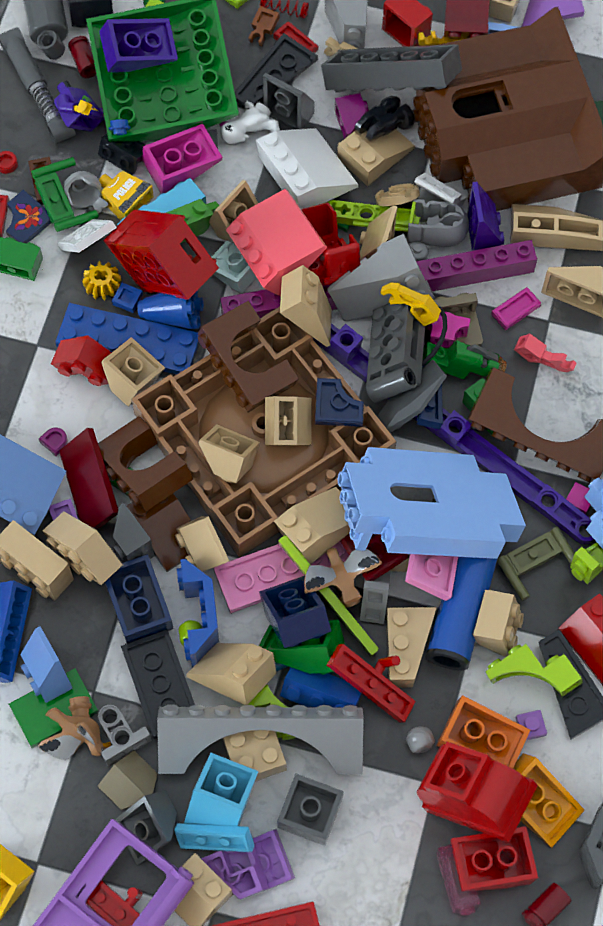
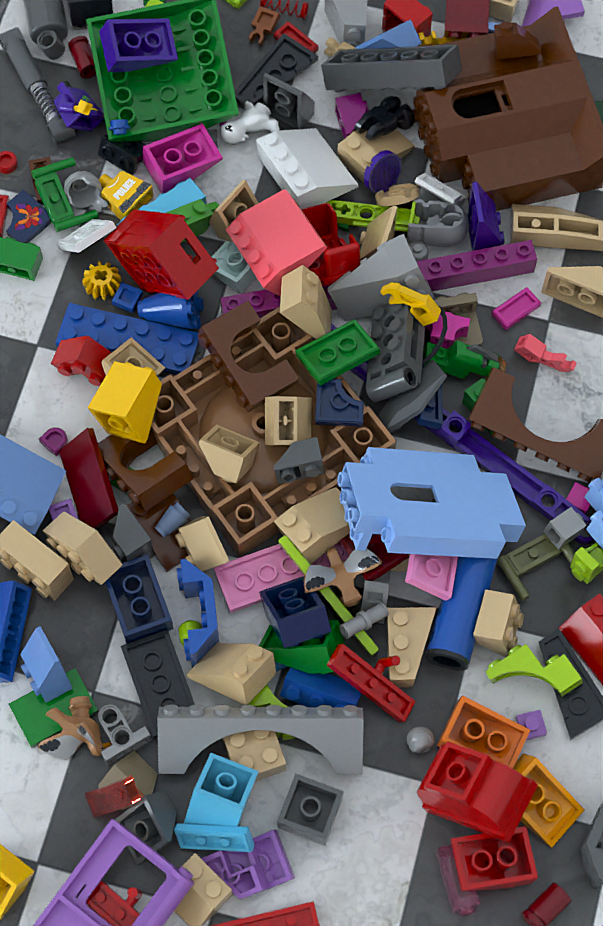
none -> clear red slope [85,775,141,817]
none -> yellow slope [87,361,162,443]
none -> sand blue cone [154,502,190,538]
none -> dark grey slope [274,437,326,484]
none -> green tile [295,319,380,386]
none -> light grey pin [339,602,389,639]
none -> medium blue slope [356,19,422,49]
none -> dark purple tile [364,150,402,193]
none -> reddish brown slope [494,22,541,59]
none -> light grey brick [543,507,587,550]

